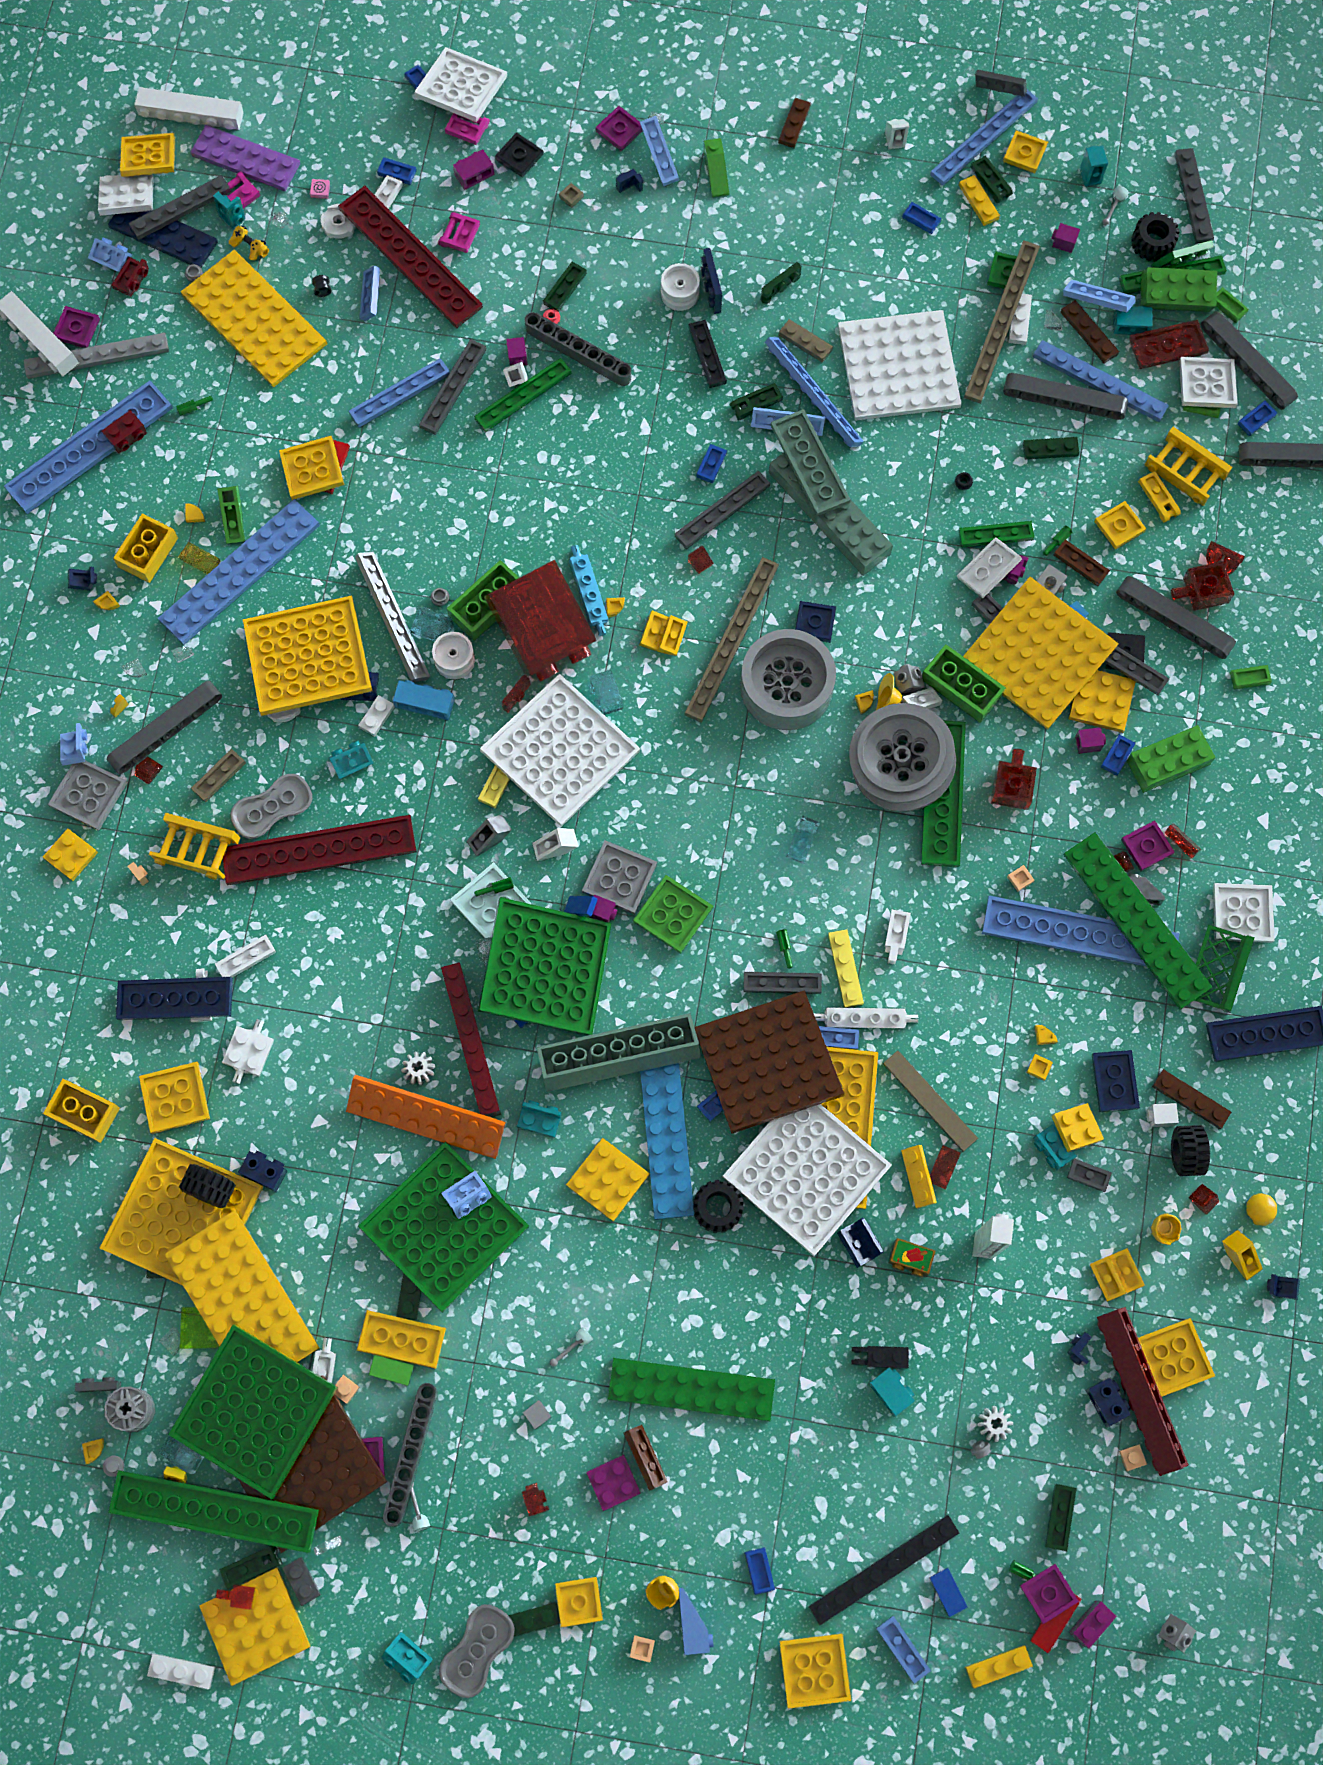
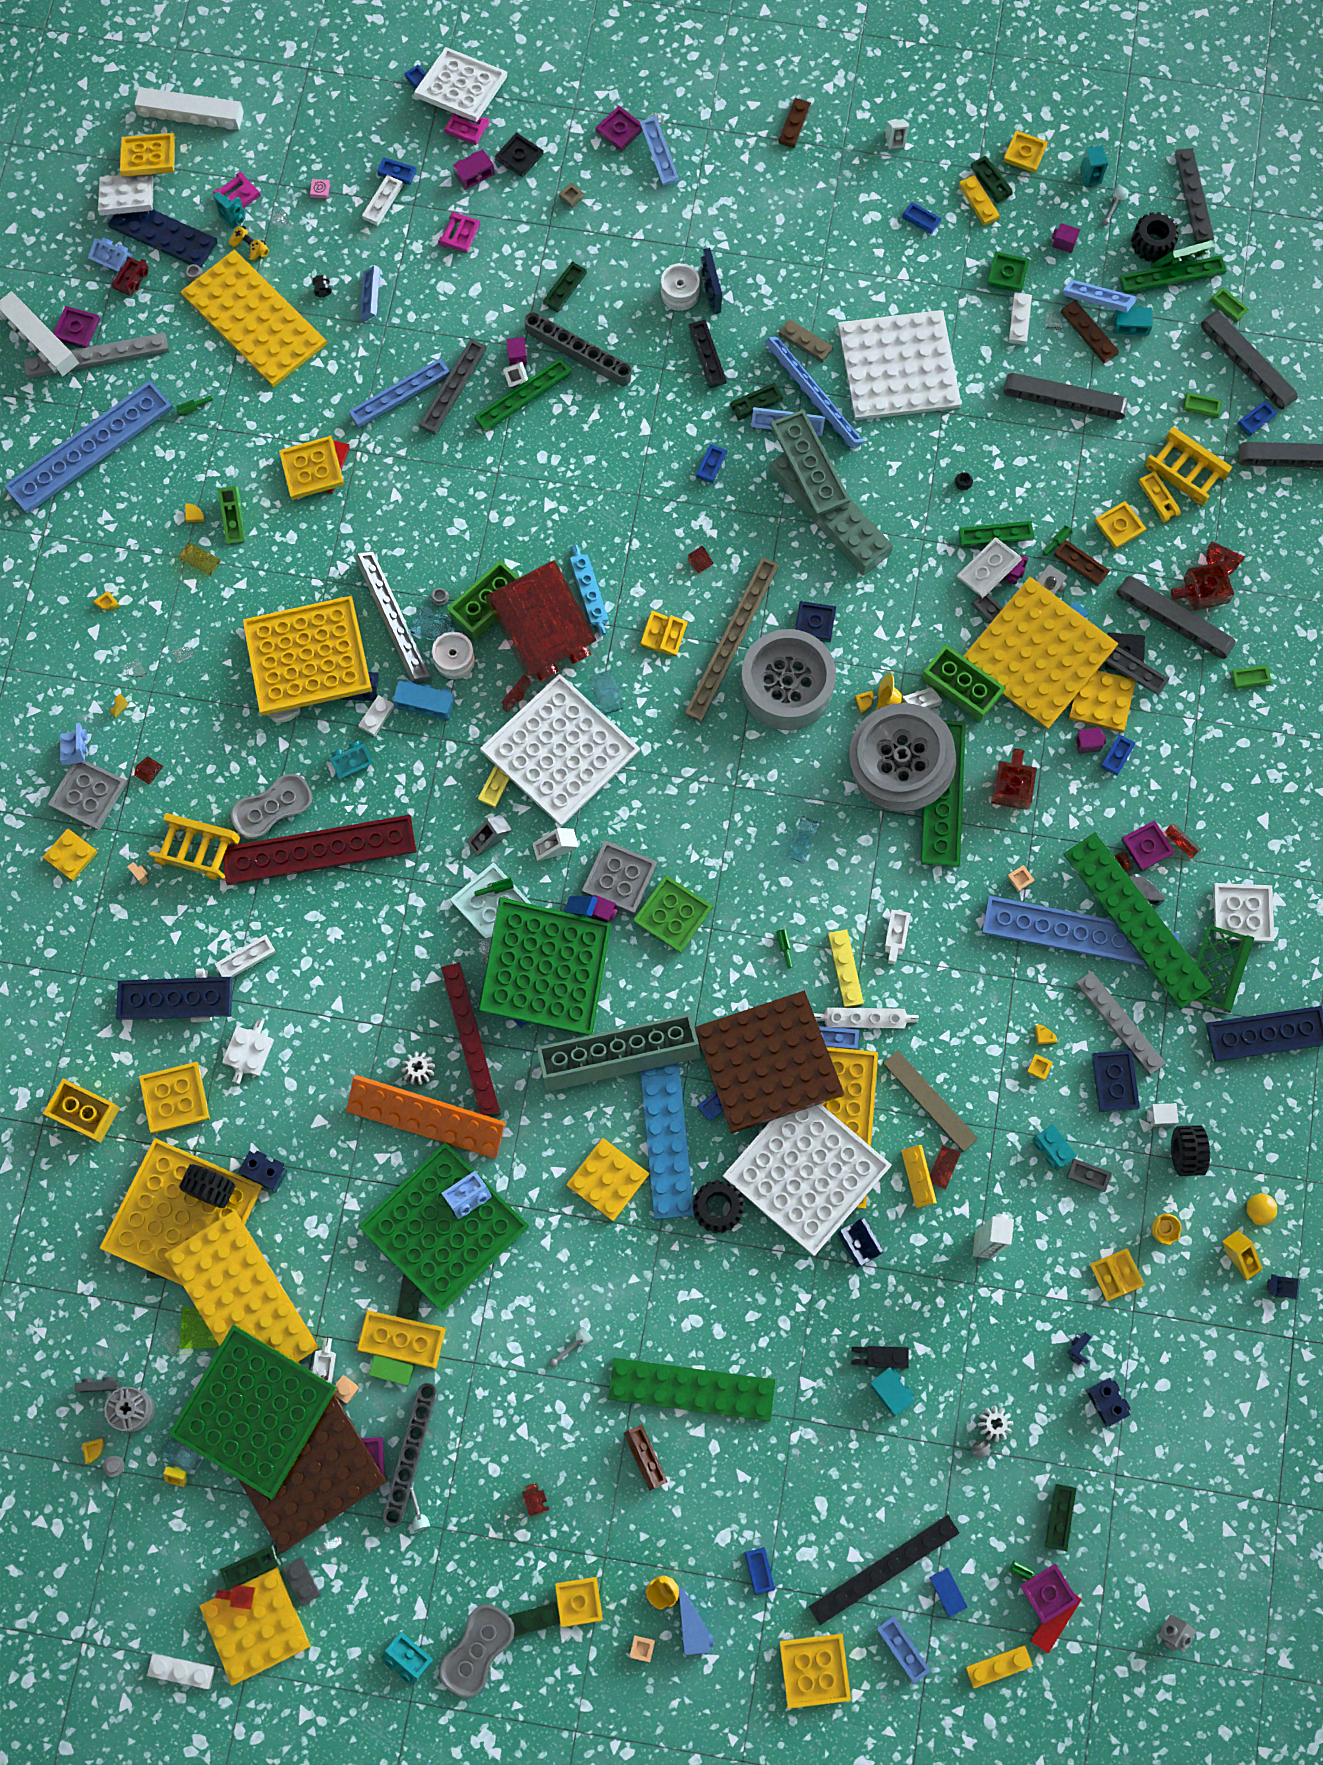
dark blue bracket [67,566,97,591] -> none
dark red bracket [102,410,147,454] -> none
dark grey beam [106,681,222,774] -> none
green plate [108,1470,319,1553] -> none
yellow brick [113,514,178,583] -> none
dark grey plate [129,175,231,240] -> none
medium blue plate [158,499,320,645] -> none
medium lavender plate [190,125,300,191] -> none
dark tan plate [191,749,246,803] -> none
white plate [321,204,356,239] -> none
dark red plate [338,185,483,329] -> none
teal bracket [517,1100,562,1138] -> none
light grey tile [523,1400,551,1430] -> none
coral plate [543,309,560,324] -> none
magenta plate [586,1455,641,1511] -> none
yellow tile [606,597,625,618] -> none
dark blue bracket [616,168,644,193] -> none
dark grey plate [675,470,770,549] -> none
bright green slope [703,138,729,197] -> none
dark grey plate [743,972,822,994] -> none
dark green plate [761,262,802,304] -> none
brick [888,1238,936,1278] -> none
light grey brick [894,664,925,695] -> none
medium blue plate [930,90,1038,186] -> none
dark tan plate [964,240,1040,404] -> none
dark grey plate [975,69,1027,97] -> none
dark green plate [1023,437,1080,460] -> none
medium blue plate [1033,340,1169,422] -> none
yellow plate [1051,1103,1104,1152] -> none
magenta brick [1069,1600,1117,1649] -> none
dark red brick [1097,1307,1189,1476] -> none
light nougat plate [1119,1444,1147,1471] -> none
bright green brick [1126,725,1216,793] -> none
clear red plate [1129,320,1209,369] -> none
yellow plate [1138,1318,1215,1397] -> none
bright green brick [1140,267,1217,312] -> none
reddish brown plate [1152,1069,1231,1129] -> none
white plate [1179,357,1238,408] -> none
clear red slope [1189,1184,1219,1215] -> none
none -> light grey plate [1075,971,1166,1076]

